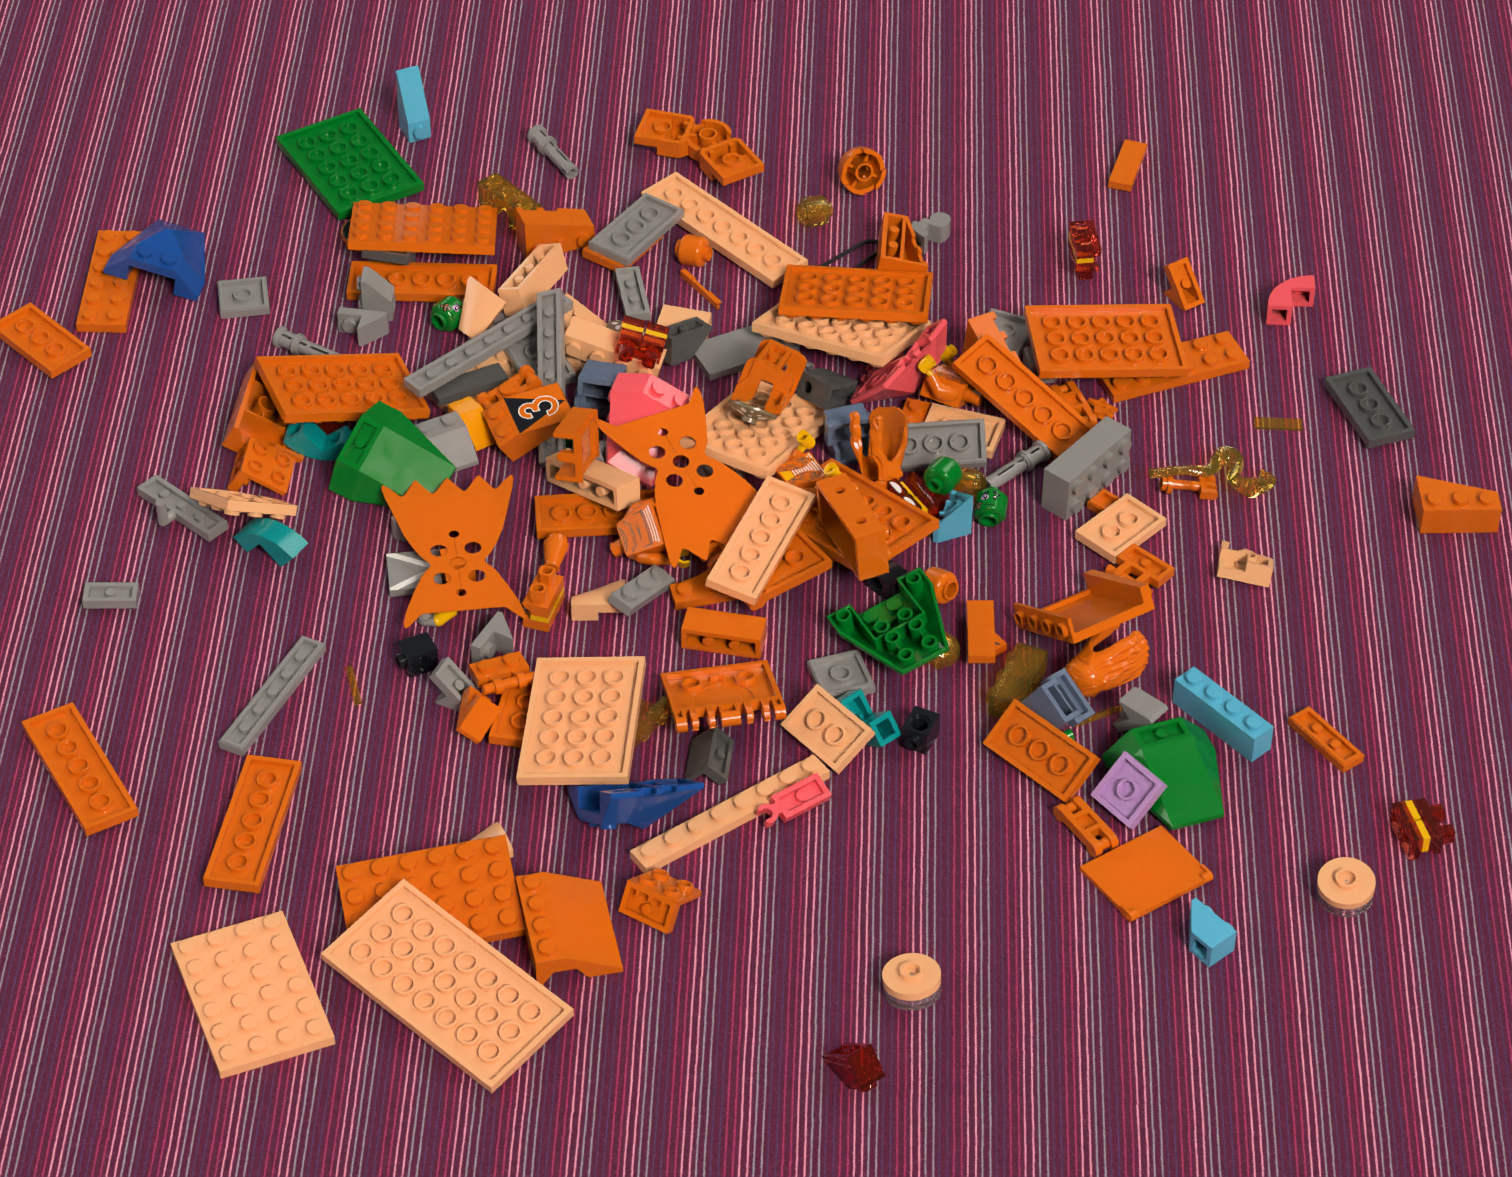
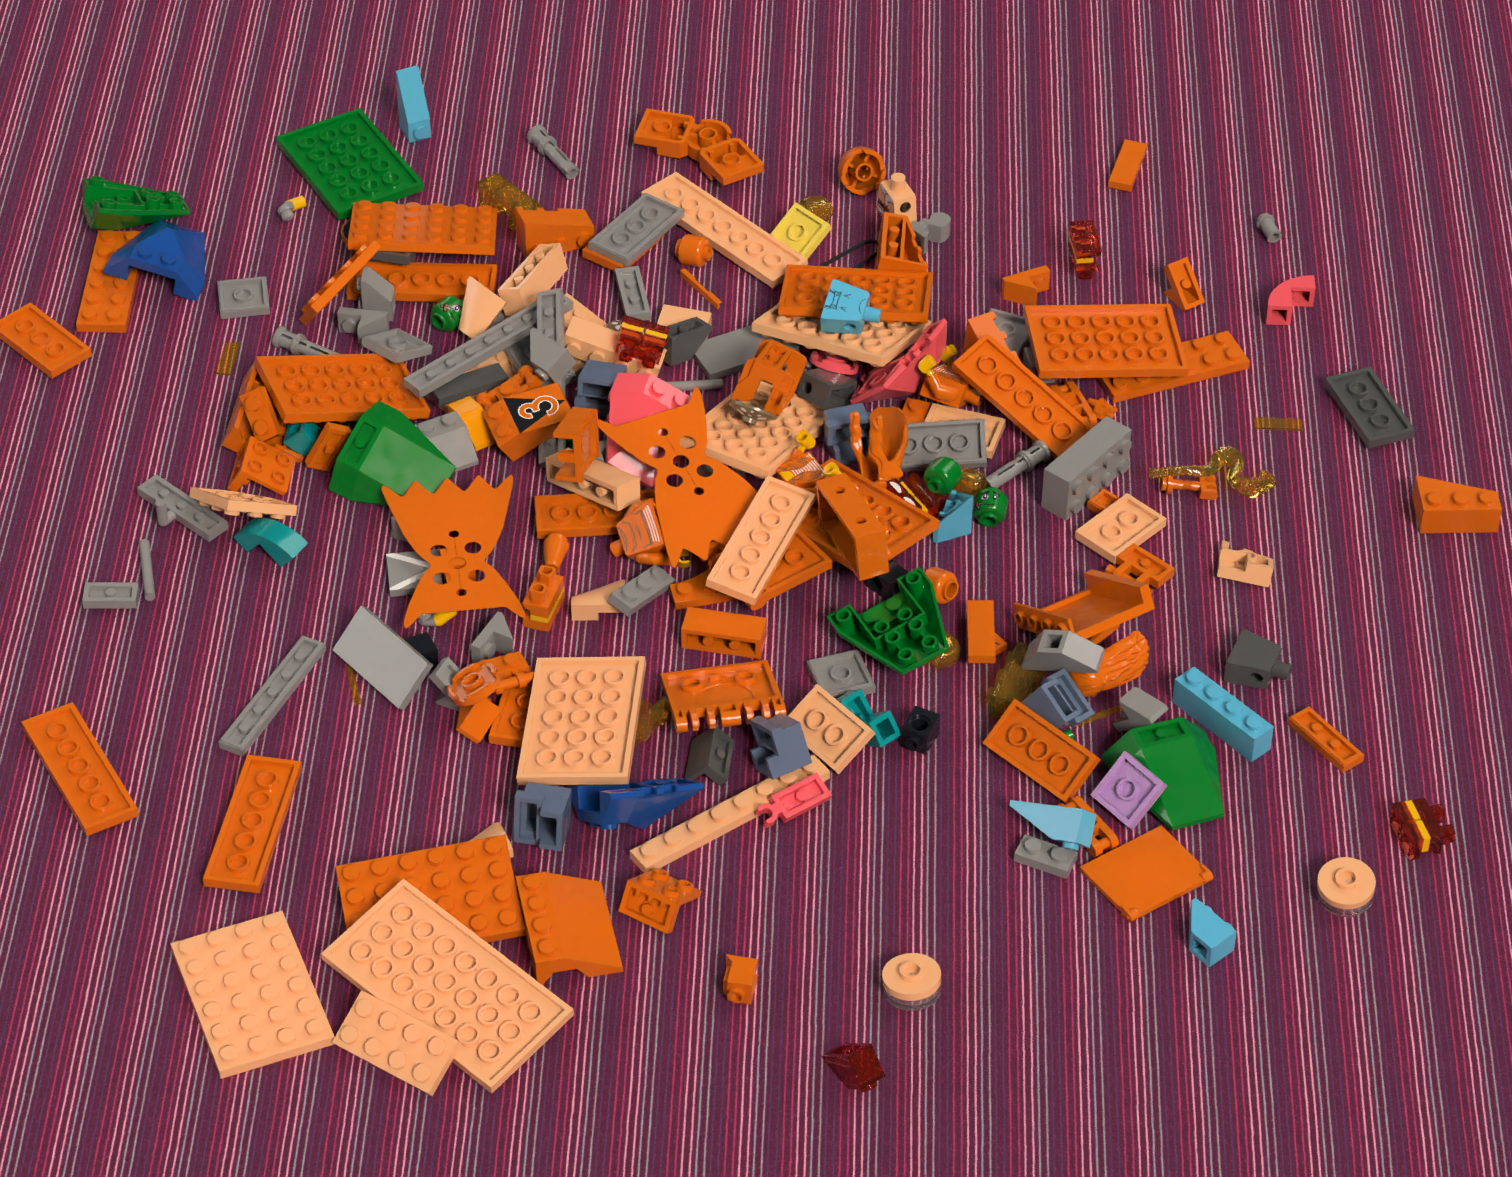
none -> green wedge [82,176,190,230]
none -> light grey bar [139,539,155,601]
none -> clear yellow window [216,342,241,375]
none -> orange plate [239,386,283,442]
none -> arm [278,195,306,221]
none -> orange plate [299,240,381,326]
none -> orange plate [305,422,352,472]
none -> light nougat plate [332,990,462,1096]
none -> light grey tile [333,606,433,710]
none -> light grey tile [361,328,433,364]
none -> orange tile [447,662,501,706]
none -> sand blue plate [513,782,572,851]
none -> light grey slope [530,327,576,383]
none -> light grey bar [667,379,723,391]
none -> orange window [723,954,758,1005]
none -> sand blue plate [750,713,812,780]
none -> light yellow tile [770,202,832,259]
none -> coral tile [810,350,860,375]
none -> medium azure torso [820,279,882,334]
none -> light nougat torso [876,173,917,224]
none -> orange slope [1001,265,1050,305]
none -> medium azure slope [1010,800,1097,851]
none -> light grey plate [1014,834,1078,879]
none -> light grey slope [1021,630,1105,673]
none -> dark grey torso [1224,629,1293,689]
none -> light grey pin [1256,213,1282,243]

